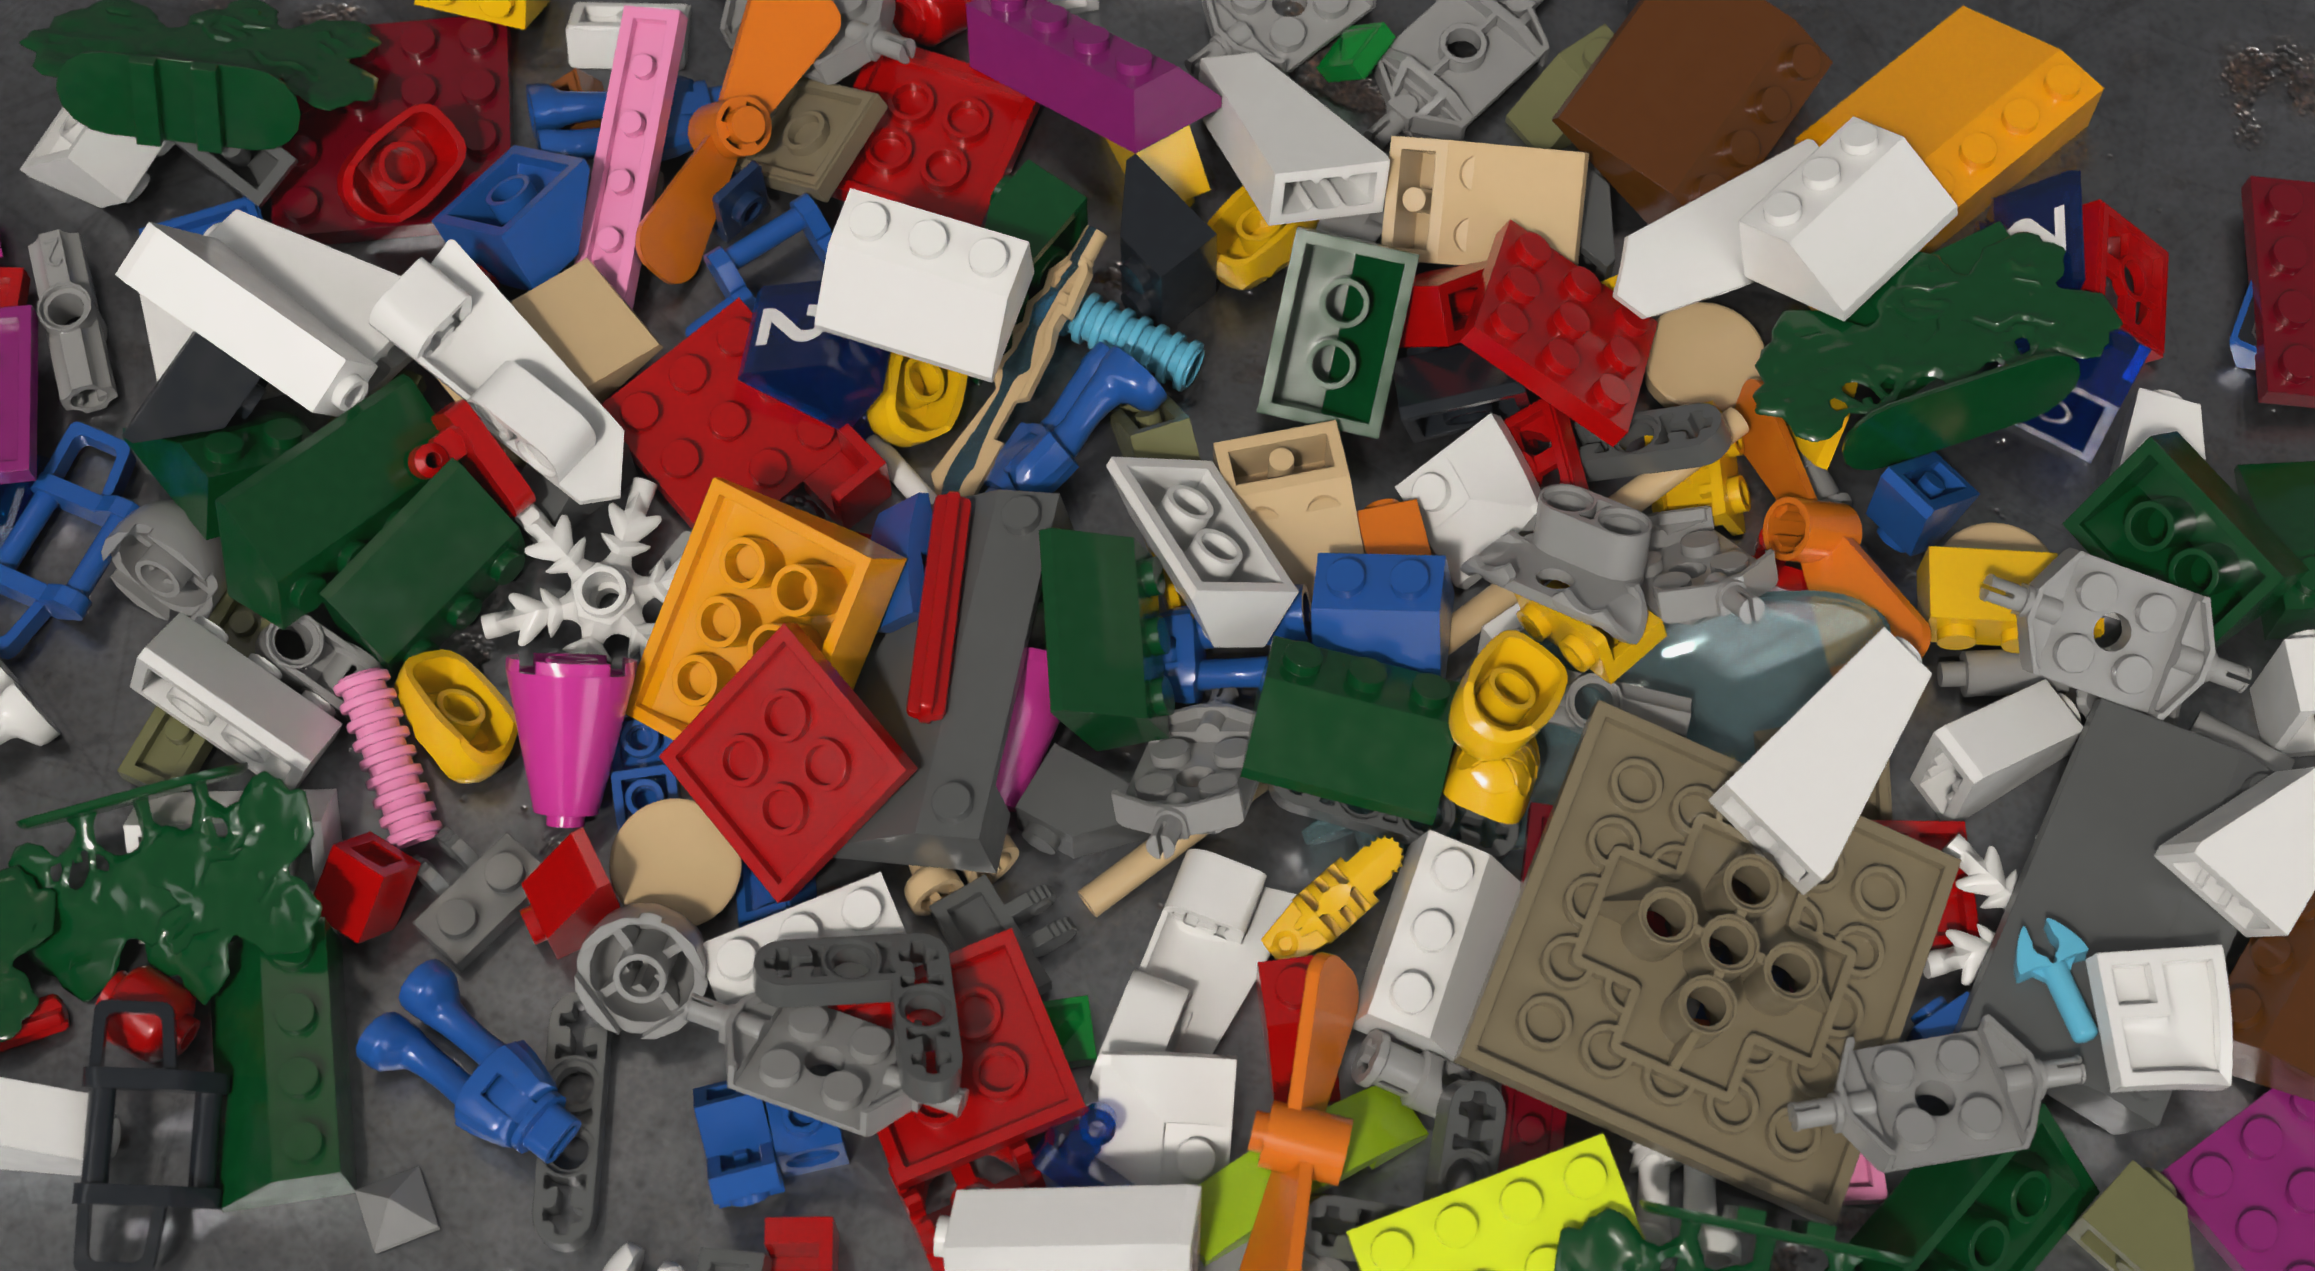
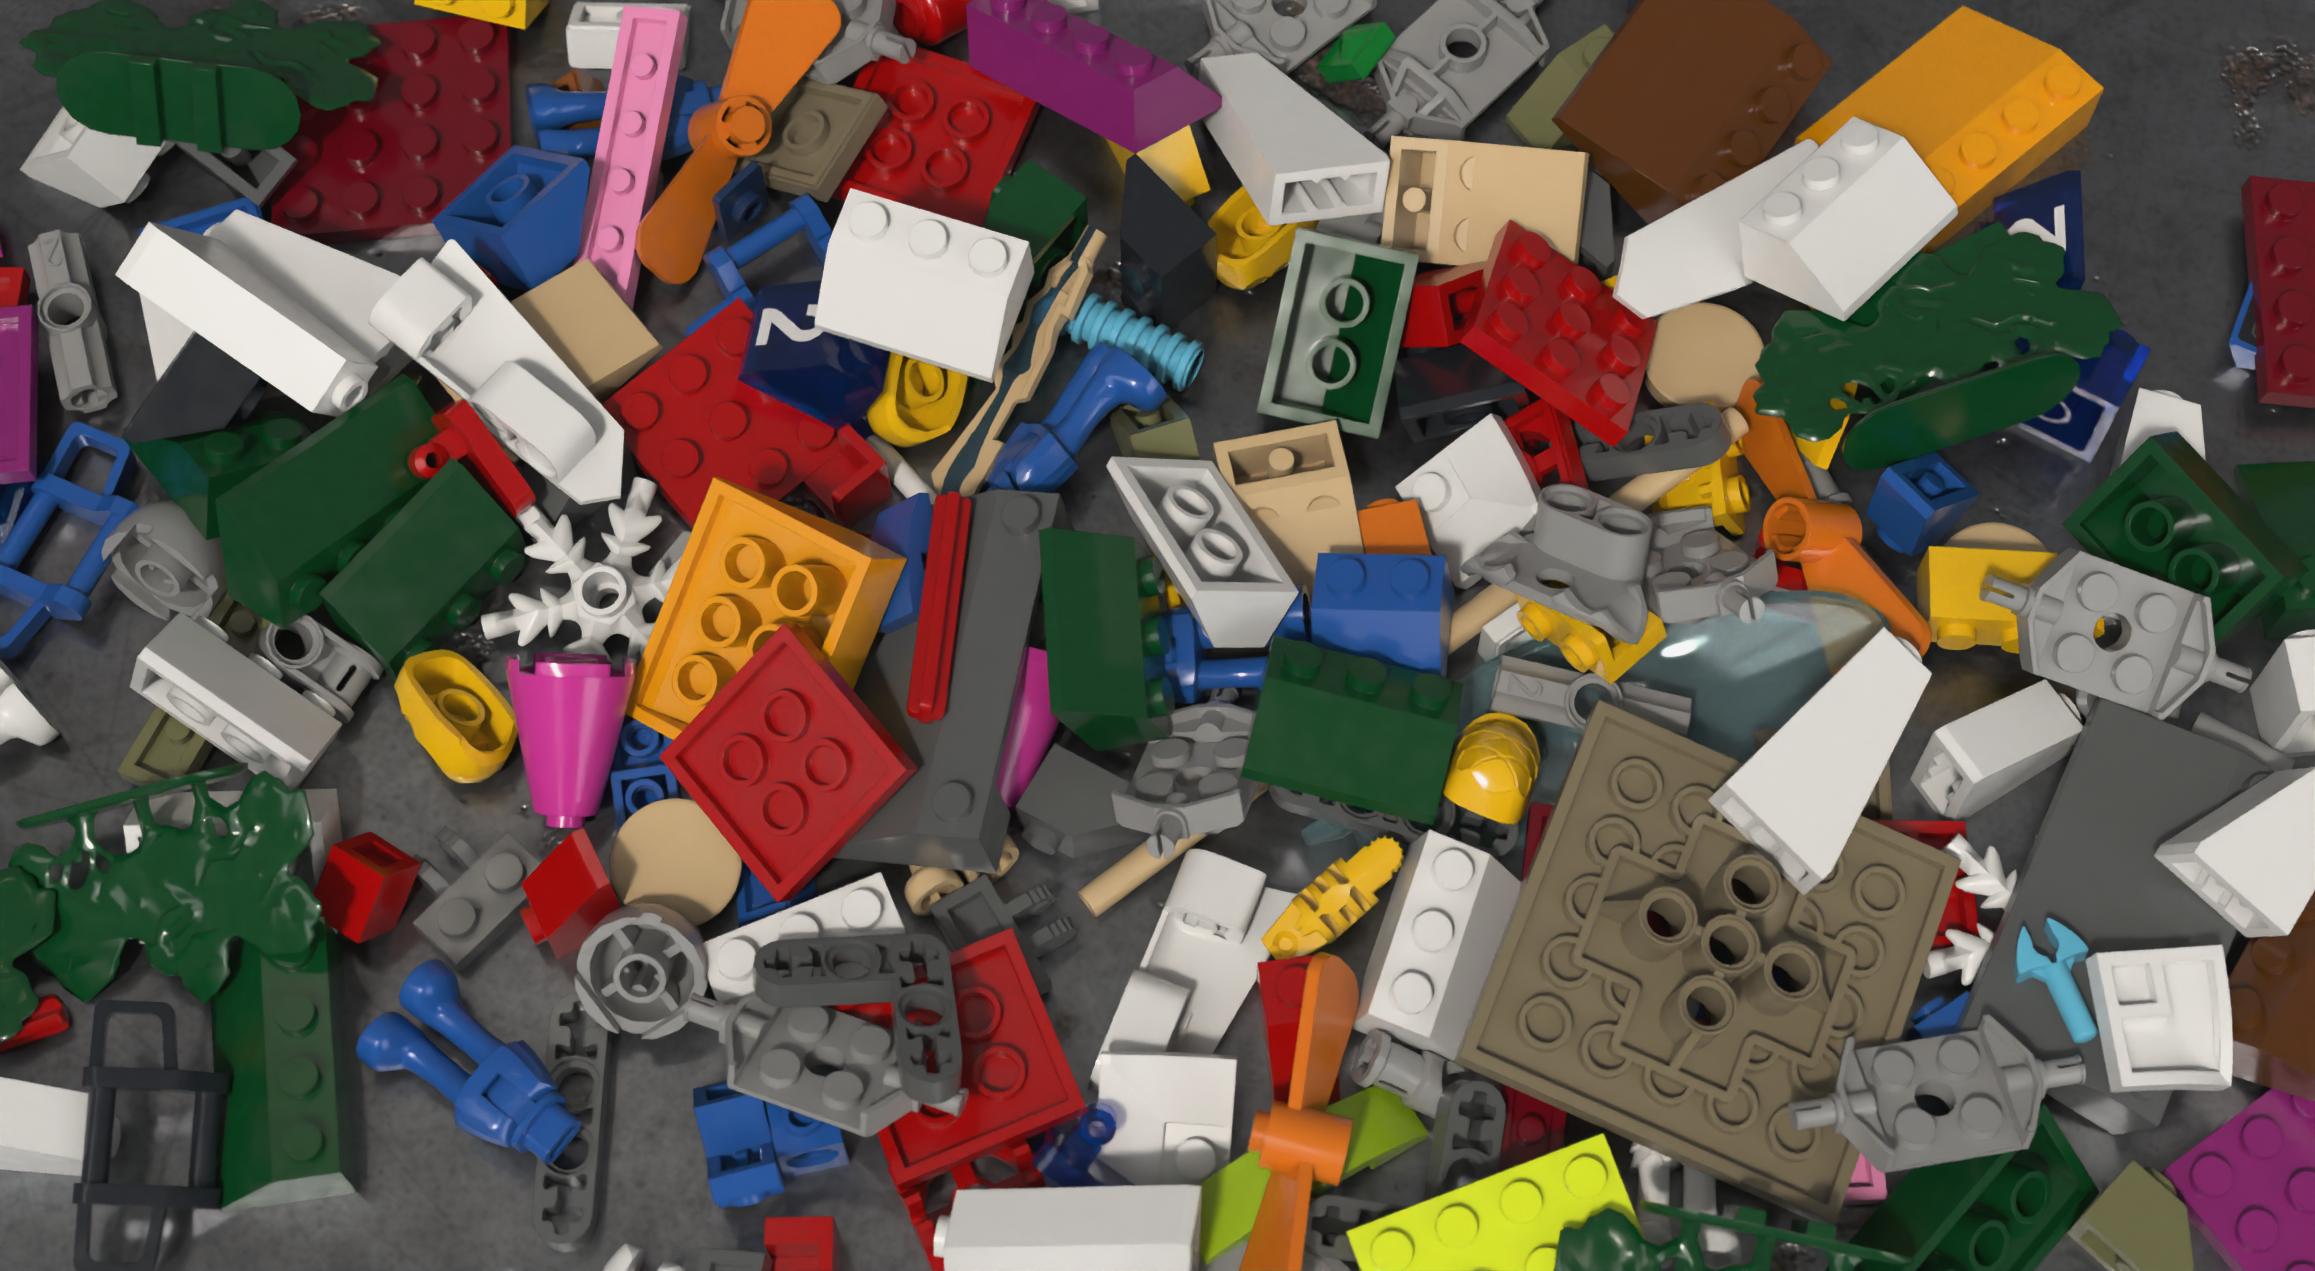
red head [96,965,200,1064] -> none
bright pink piece [333,667,443,849] -> none
red piece [337,104,467,224] -> none
light grey slope [355,1166,440,1254] -> none
green tile [1042,995,1097,1068] -> none
yellow piece [1449,630,1568,761] -> none
light grey cylinder [1937,650,2070,697] -> none
red piece [2069,199,2169,363] -> none

